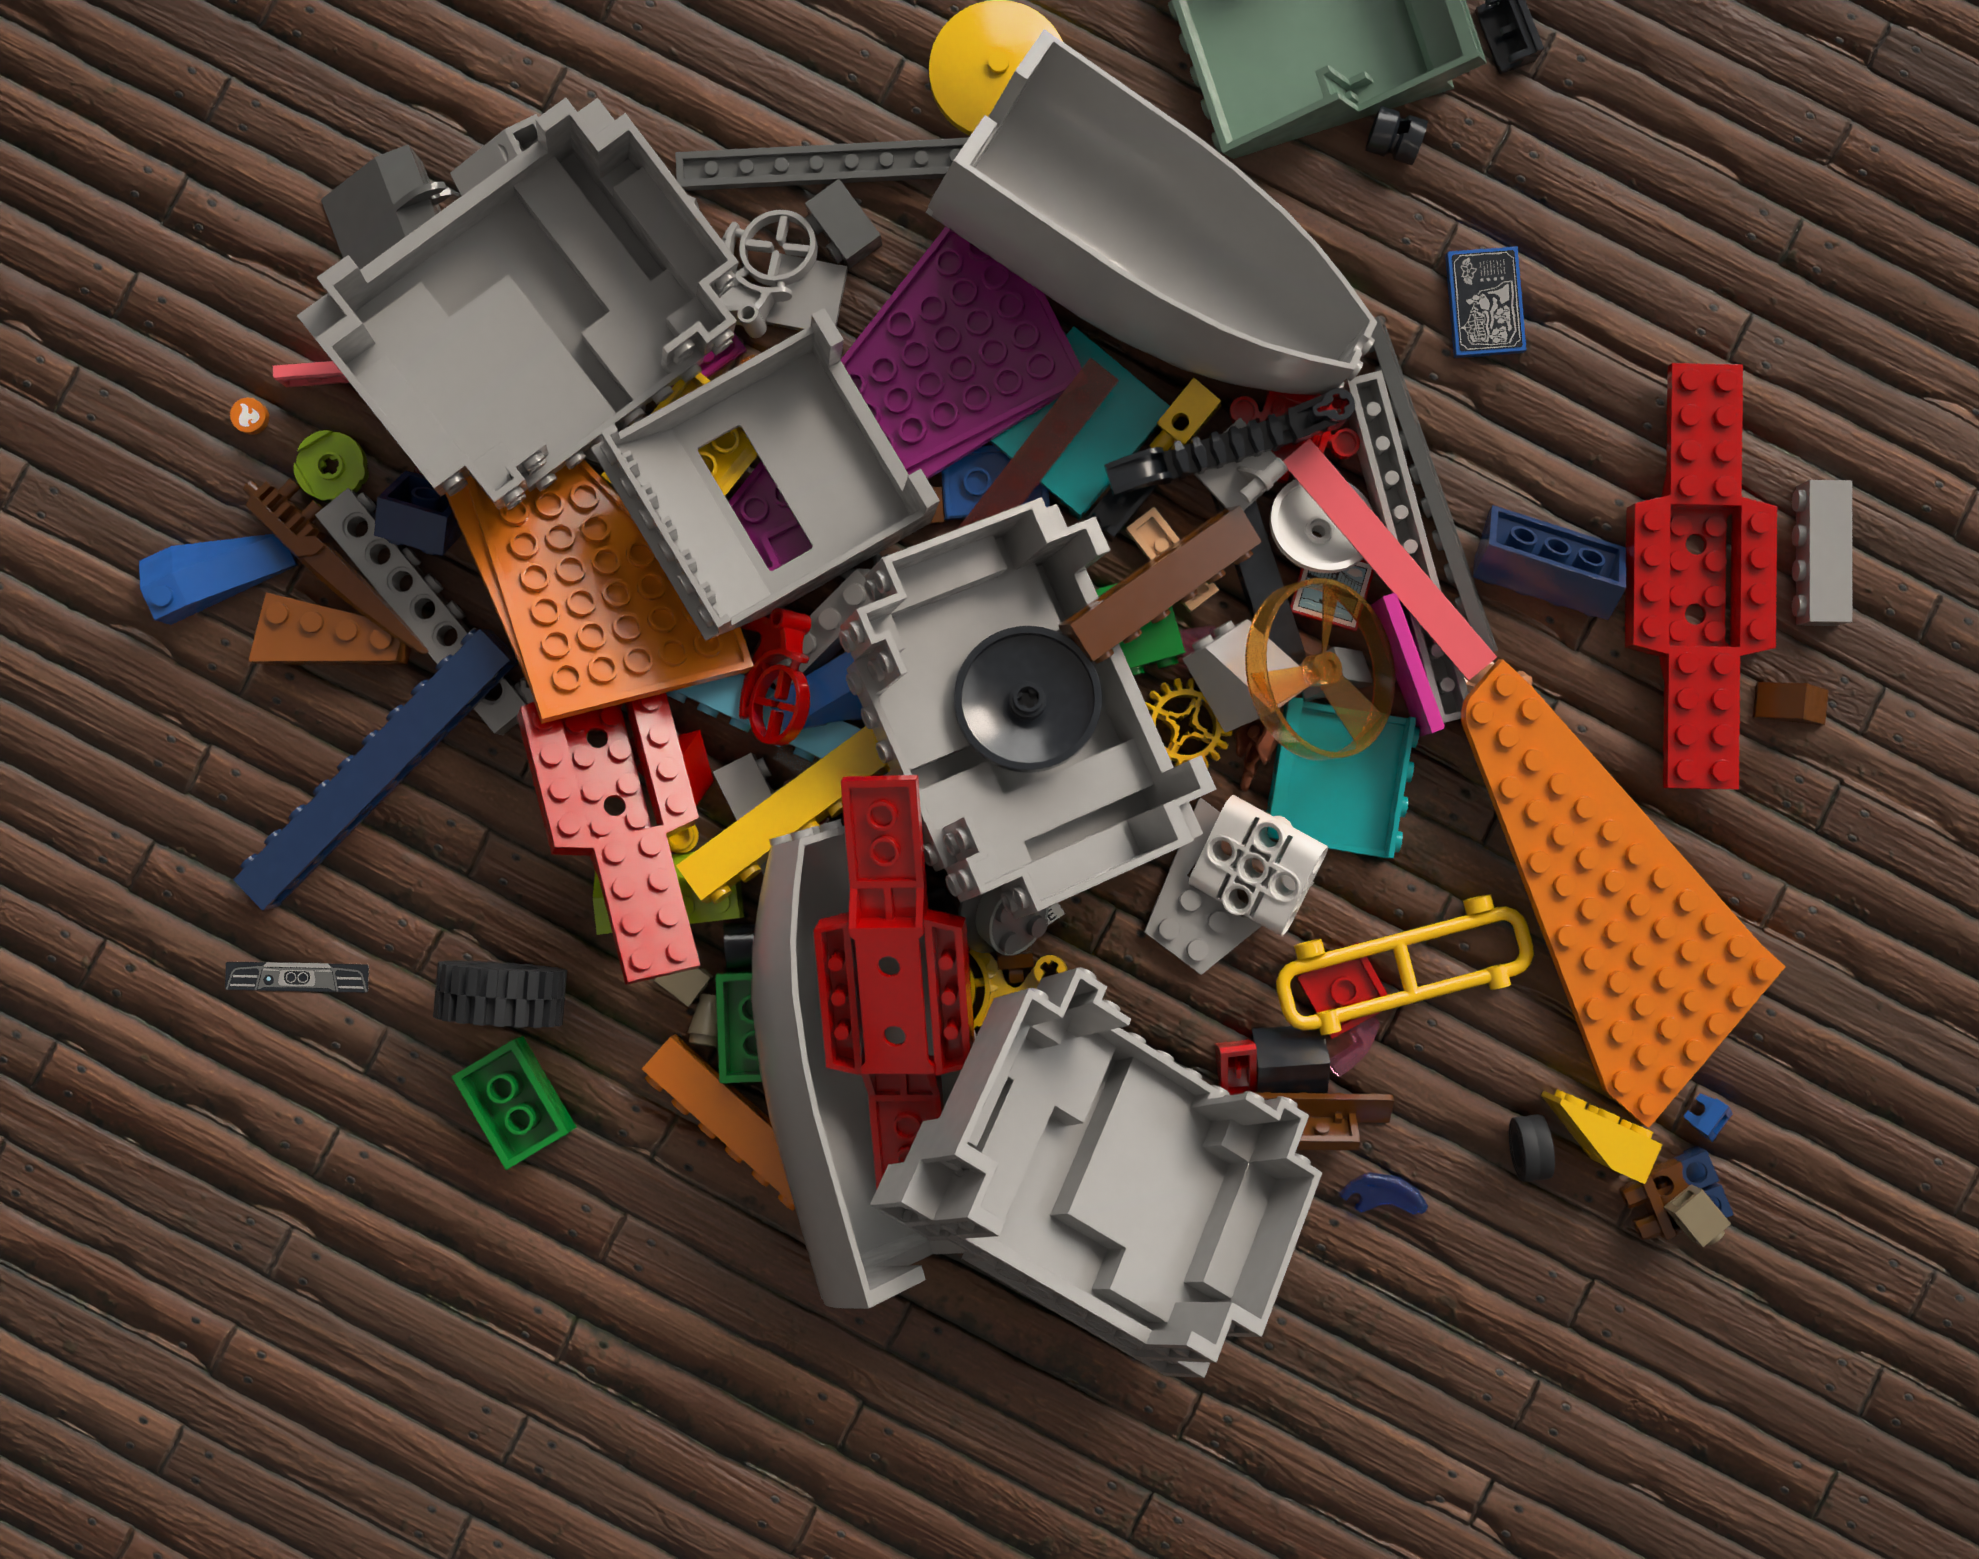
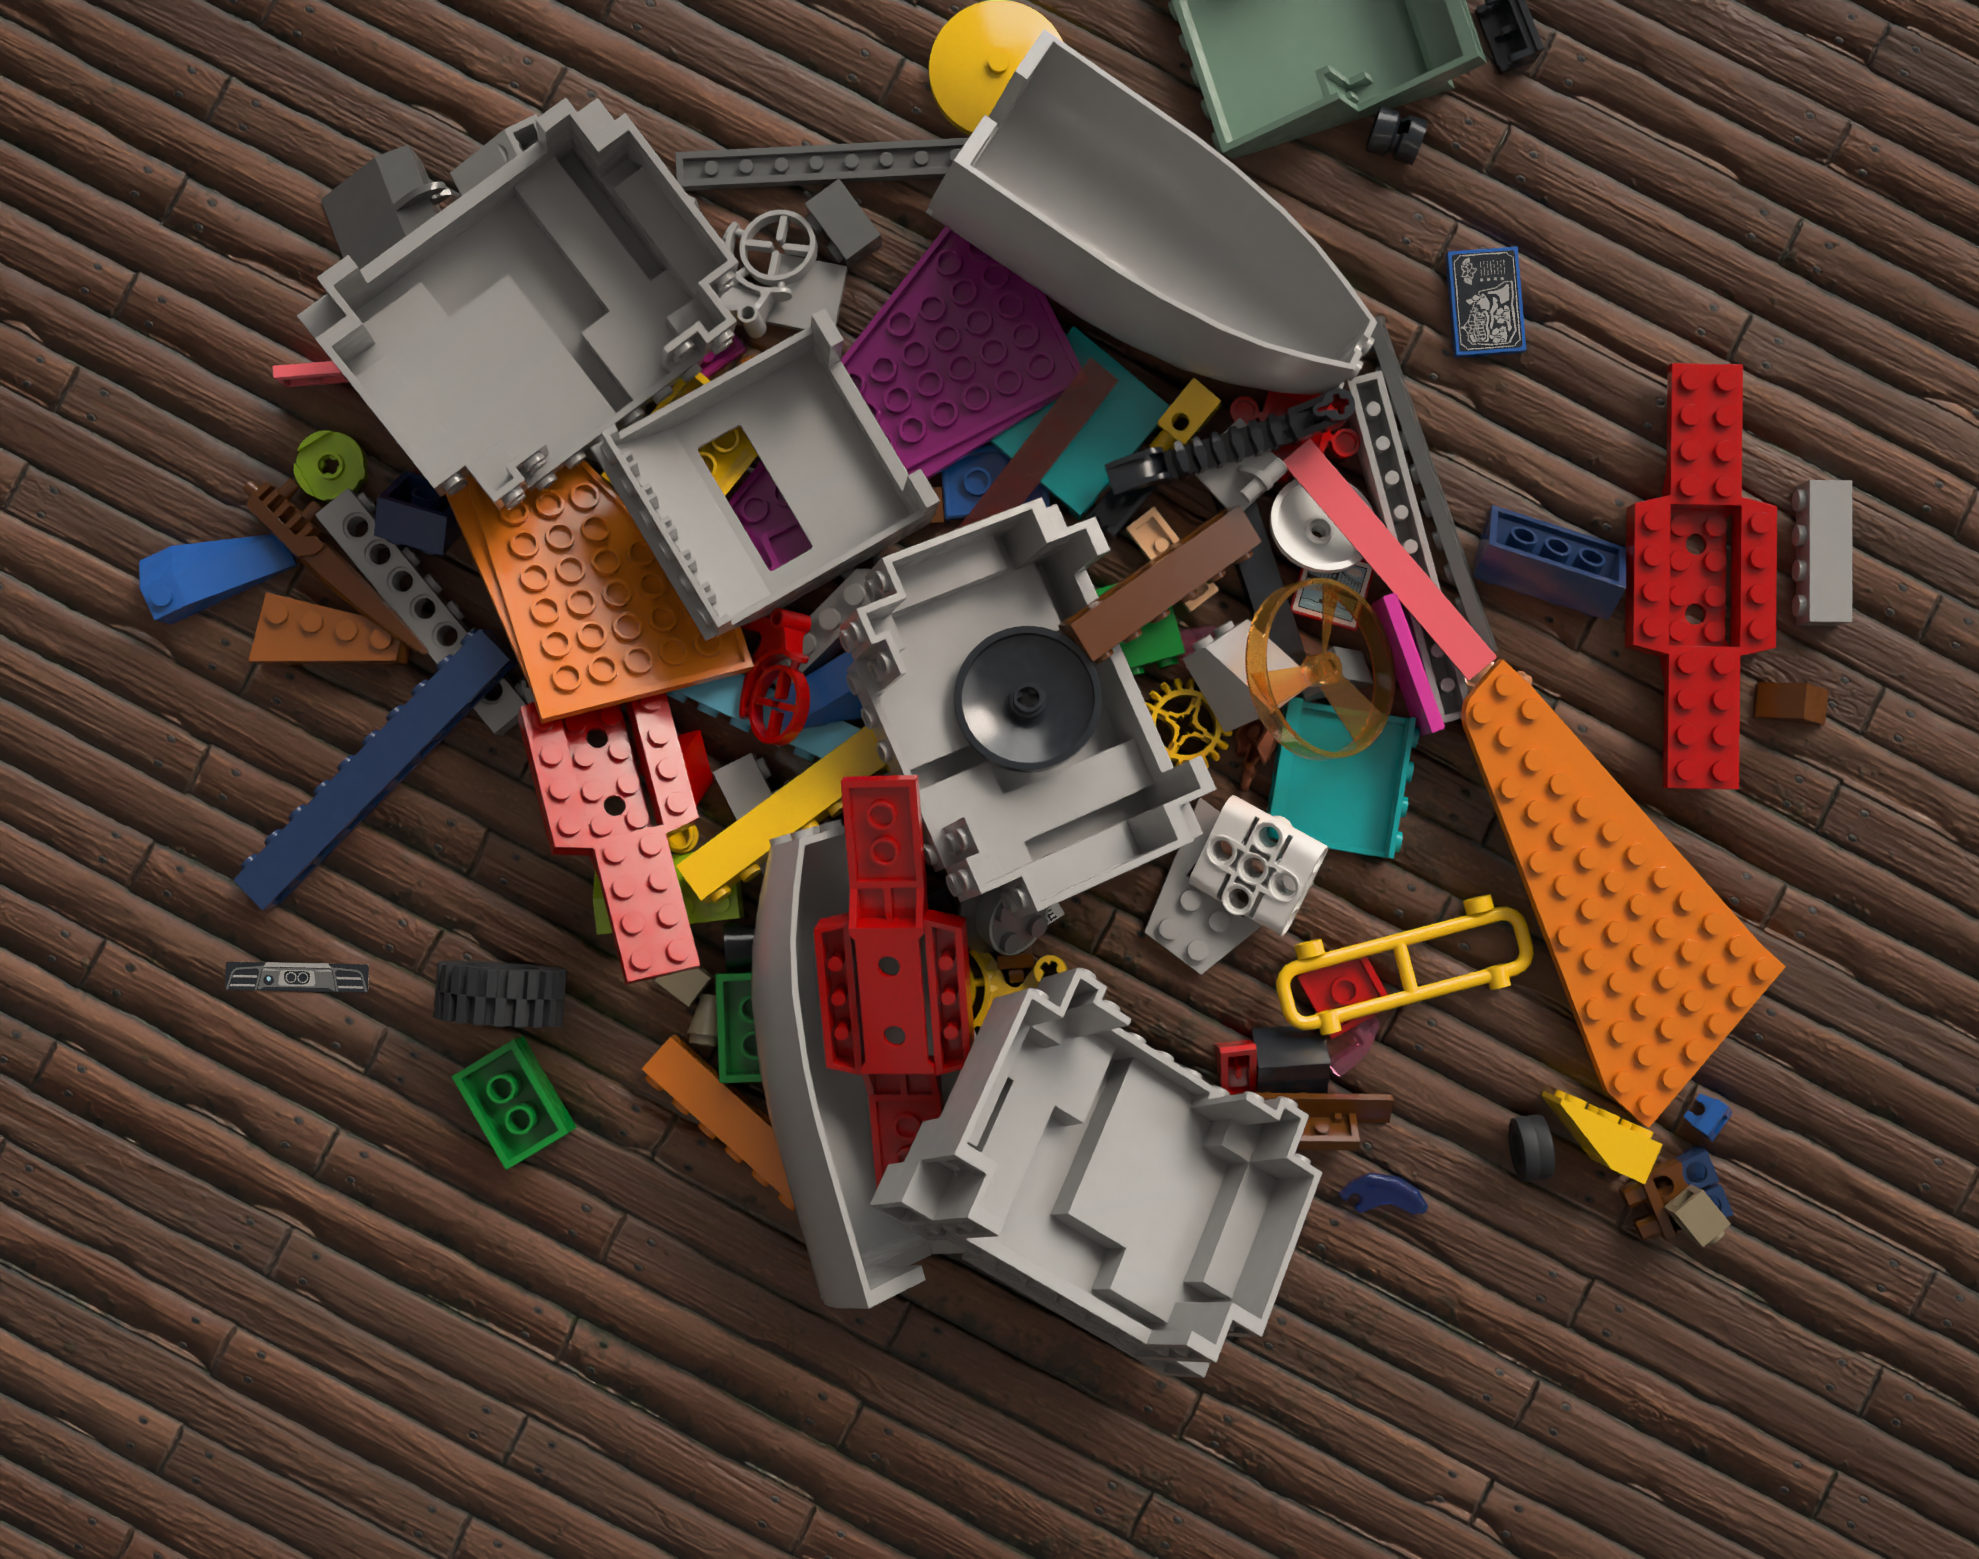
orange tile [230,397,269,435] -> none

